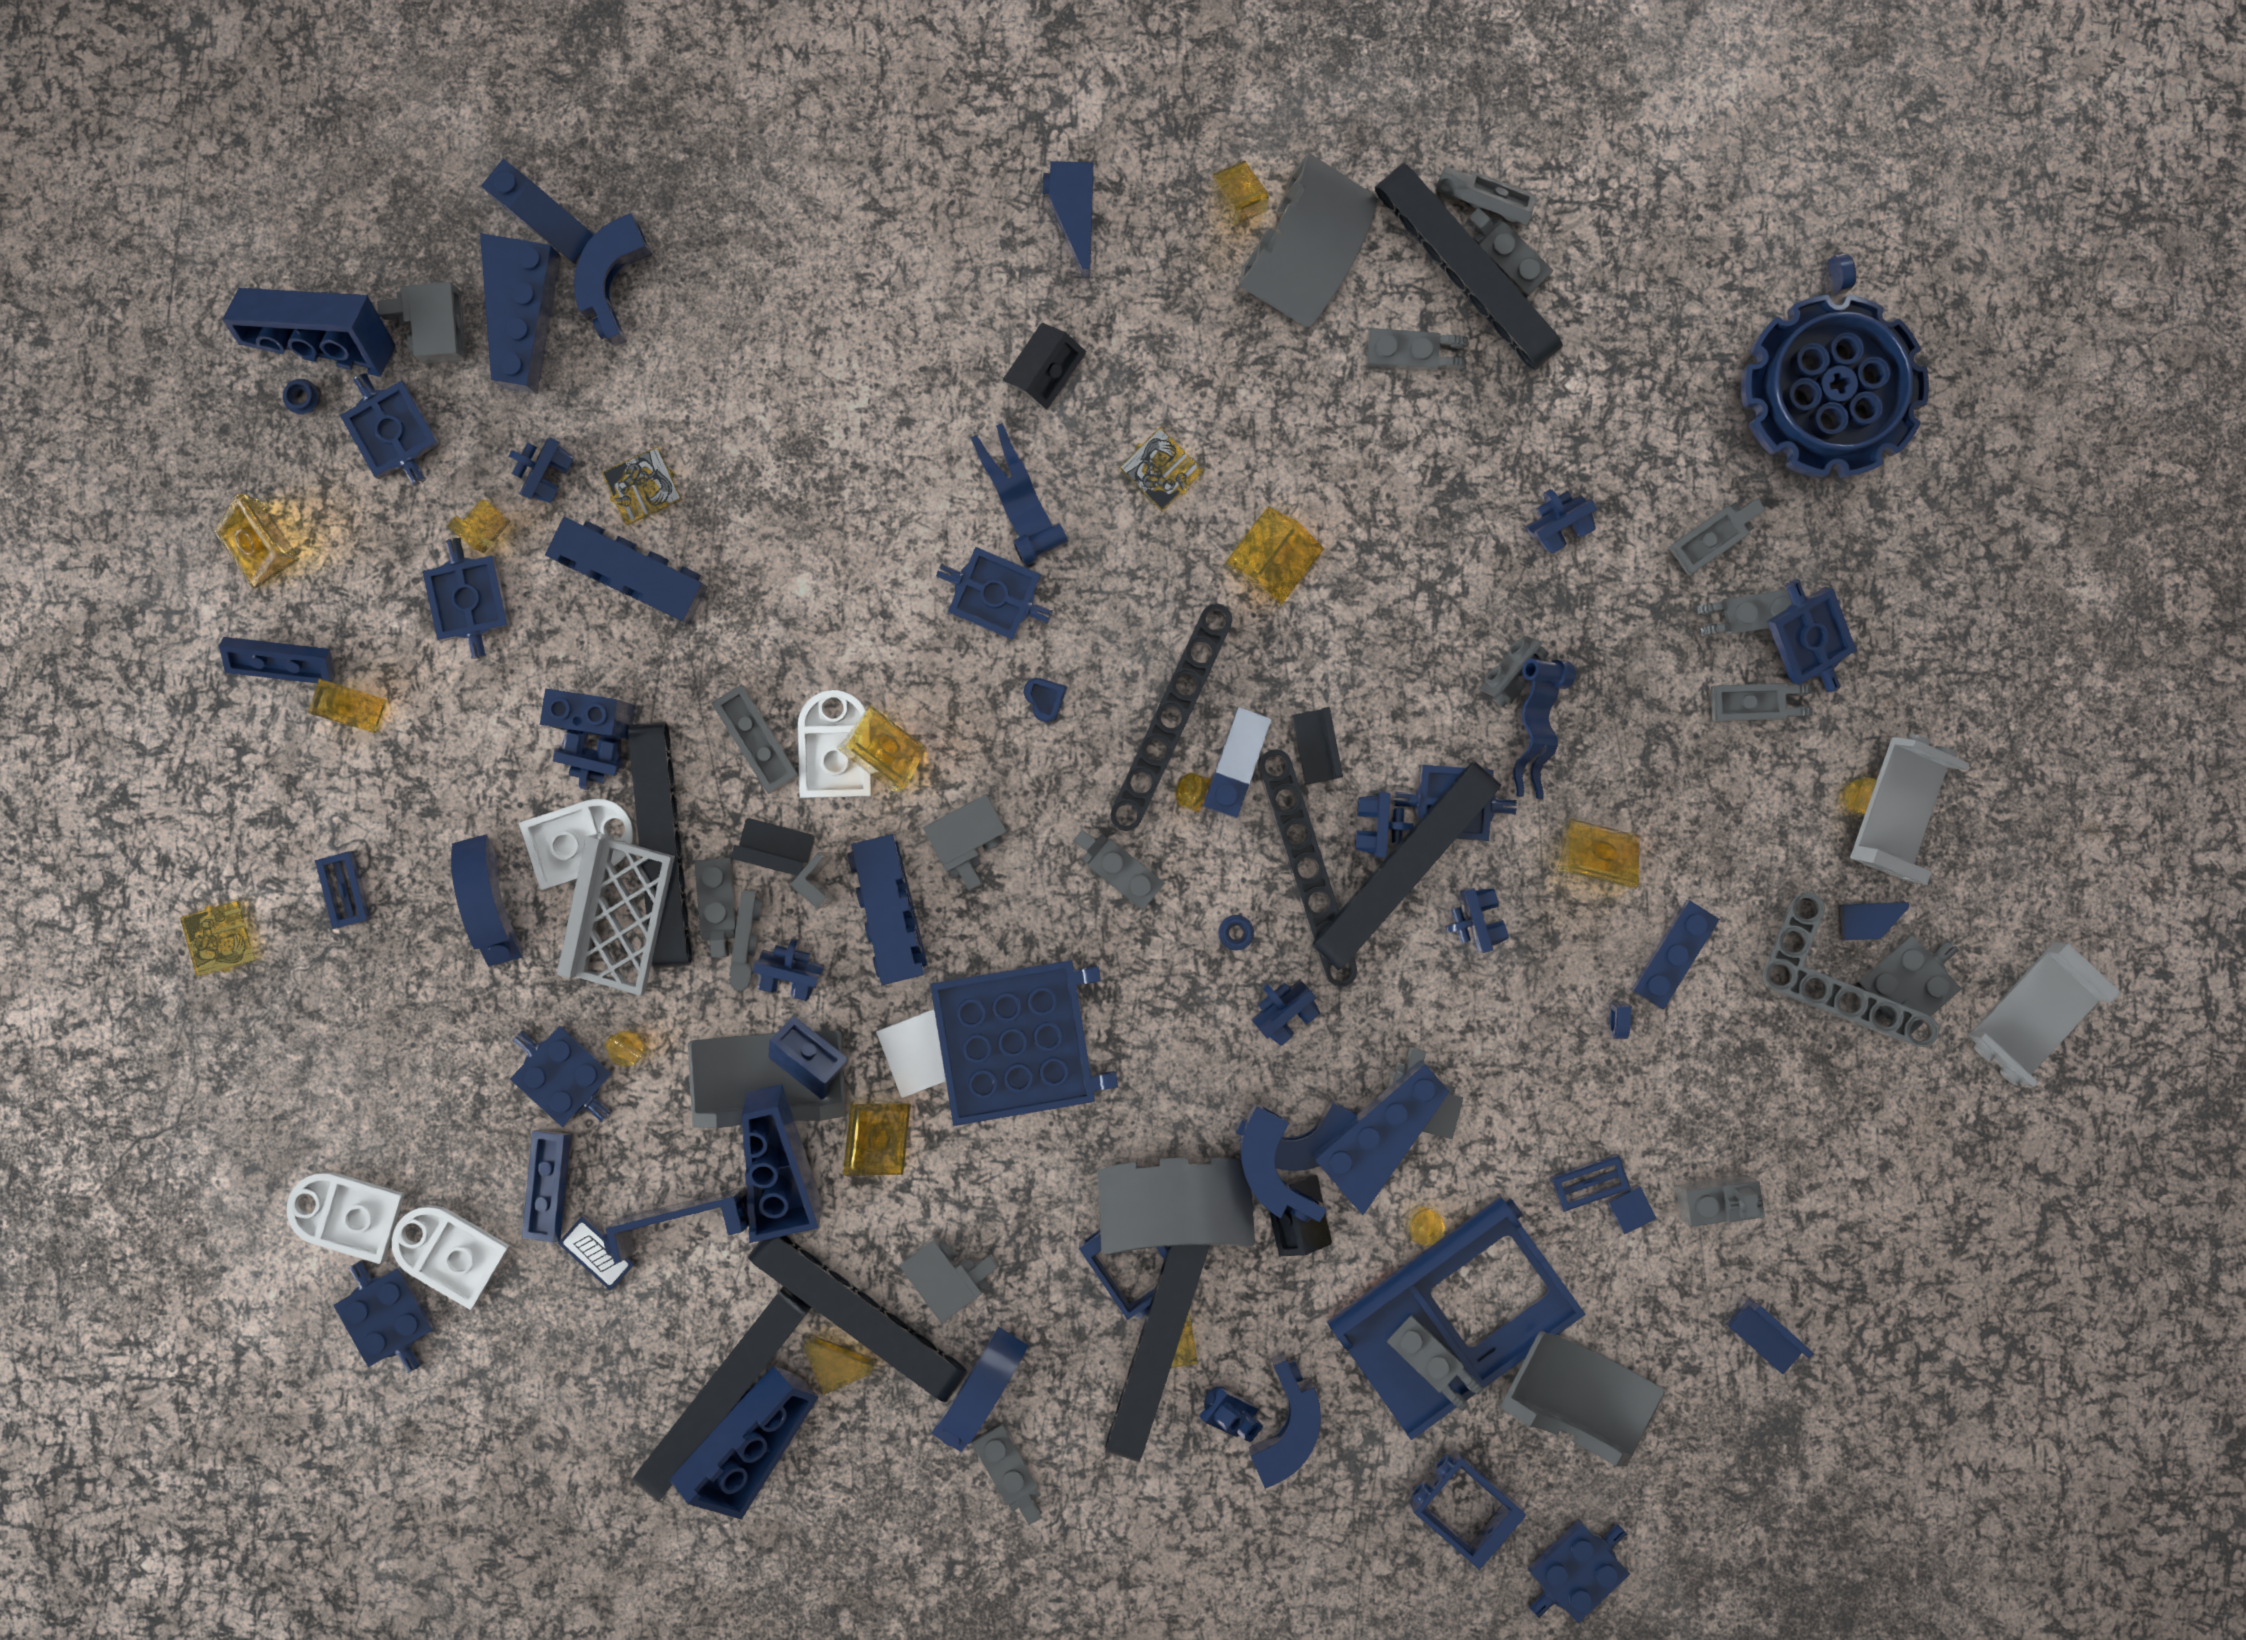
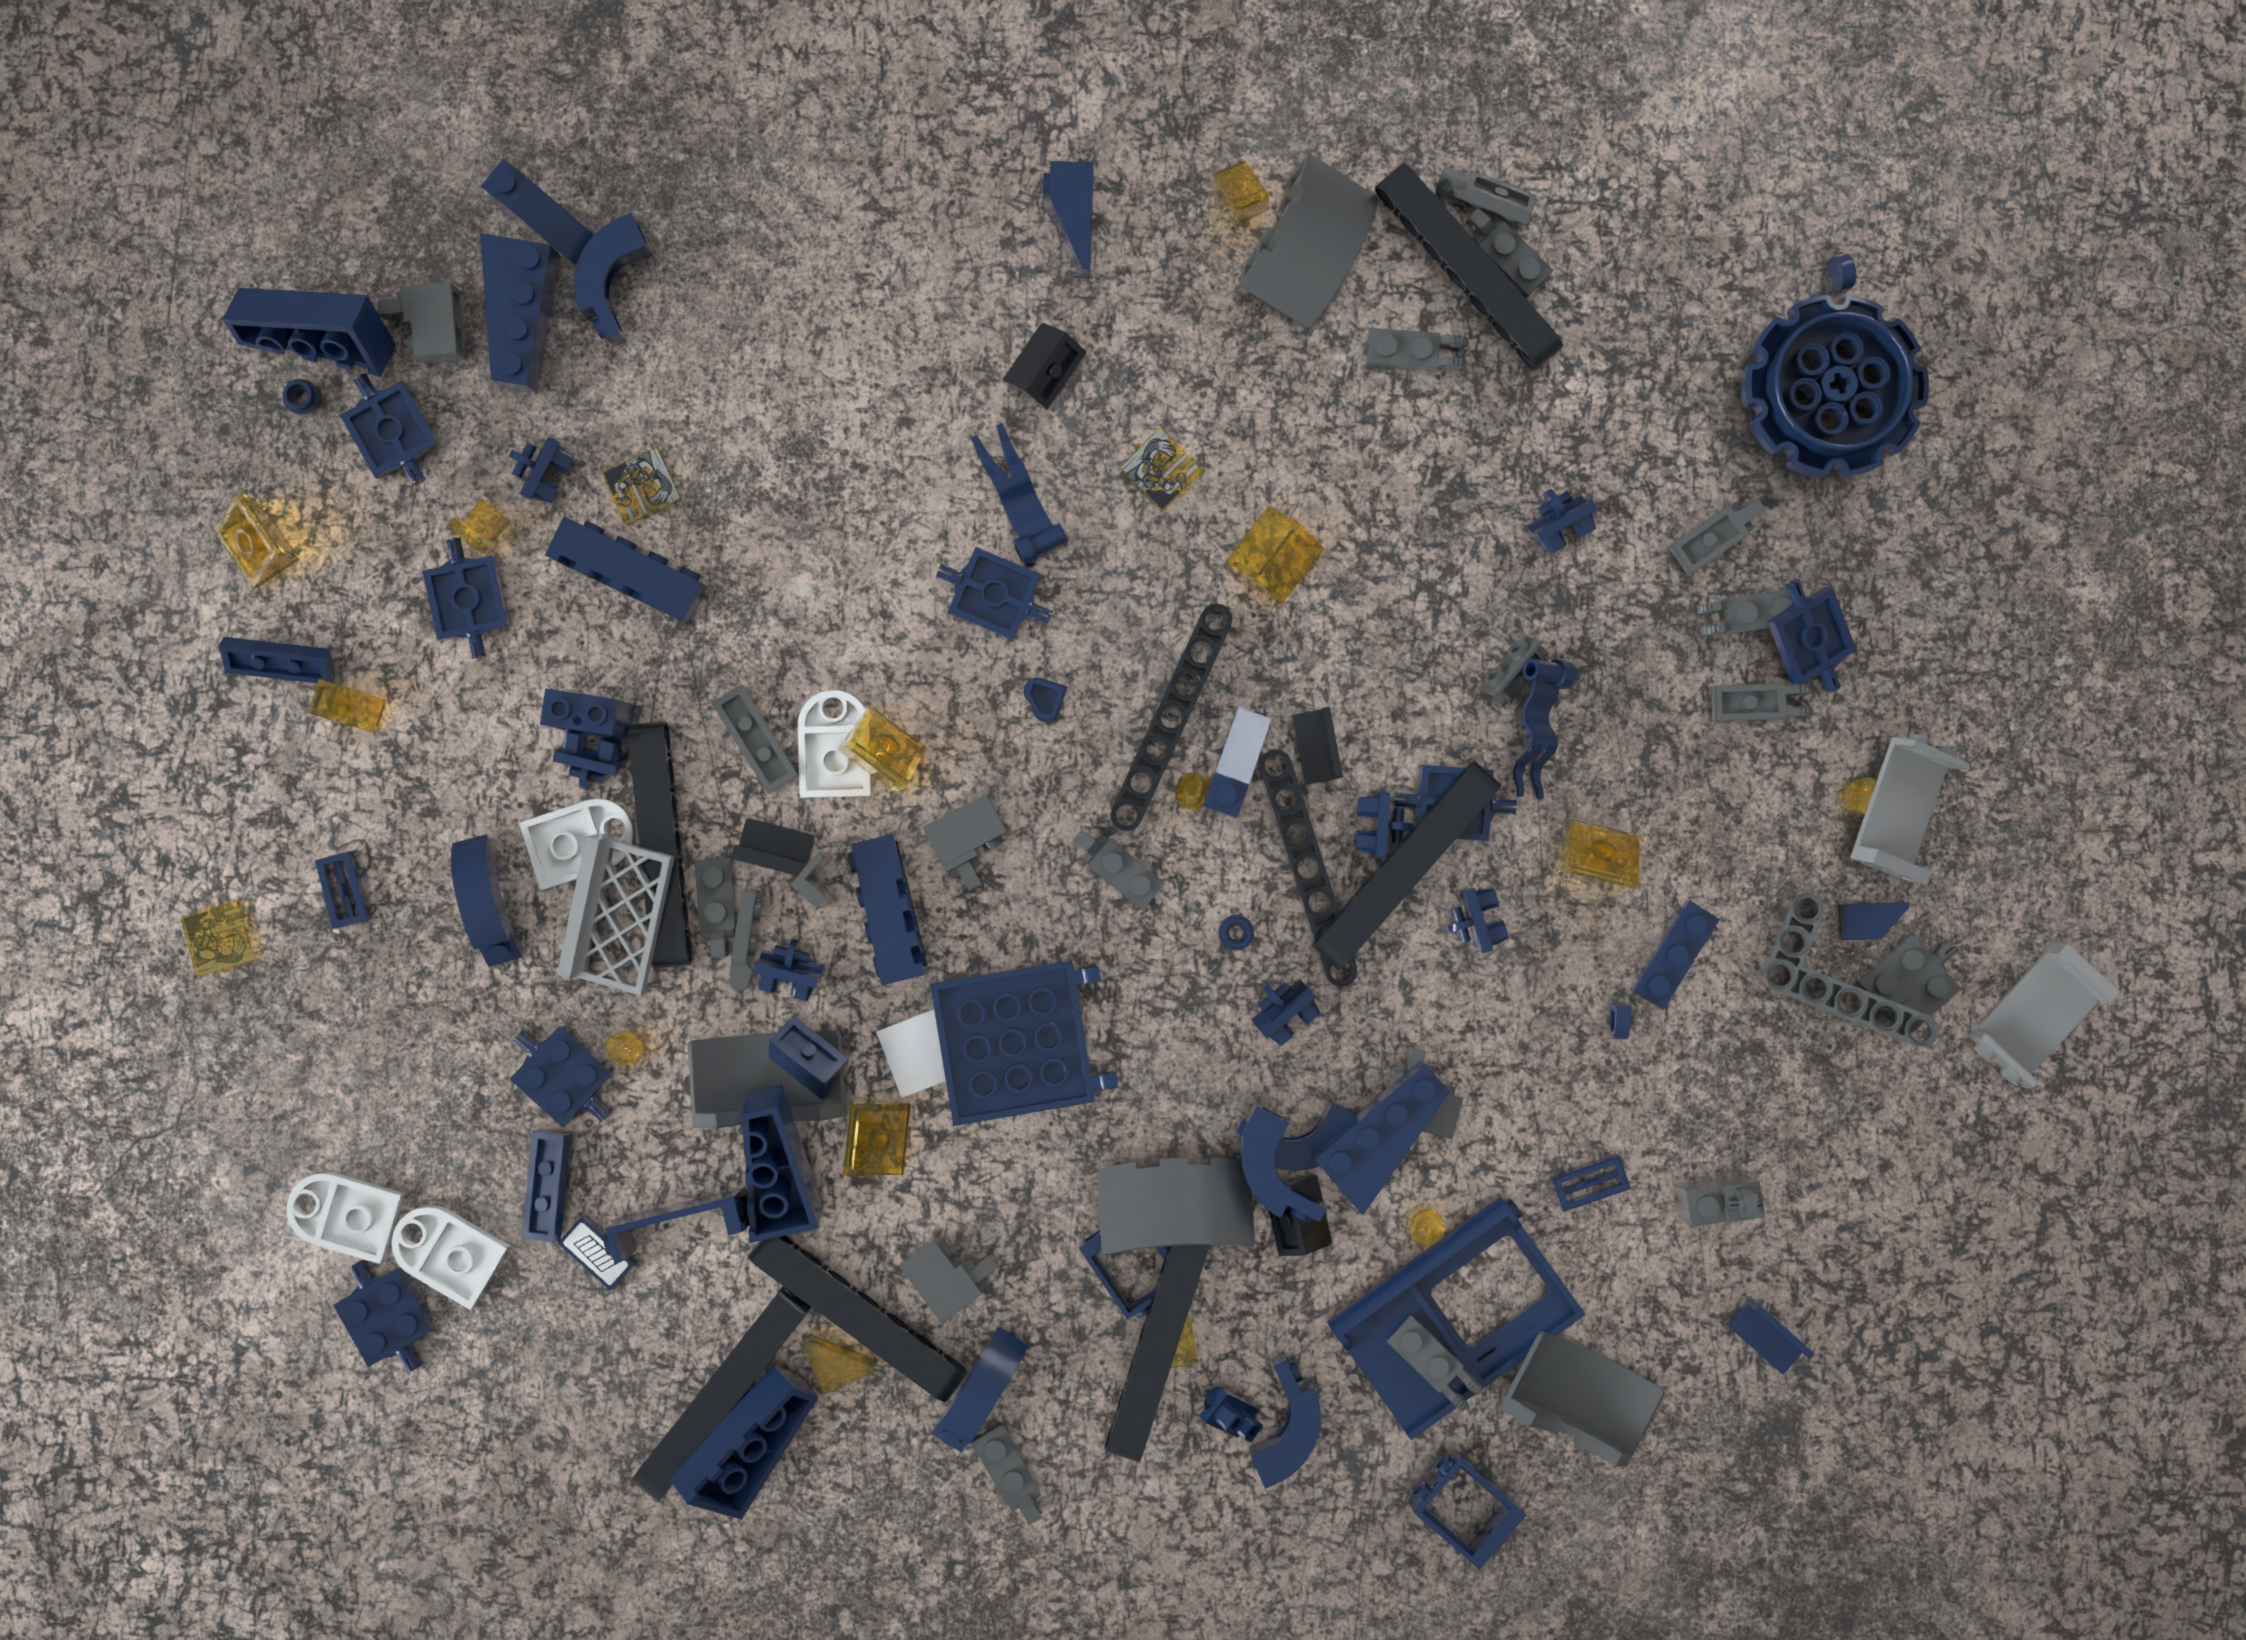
dark blue plate [1527,1519,1630,1624] -> none
dark blue tile [1607,1185,1657,1234] -> none

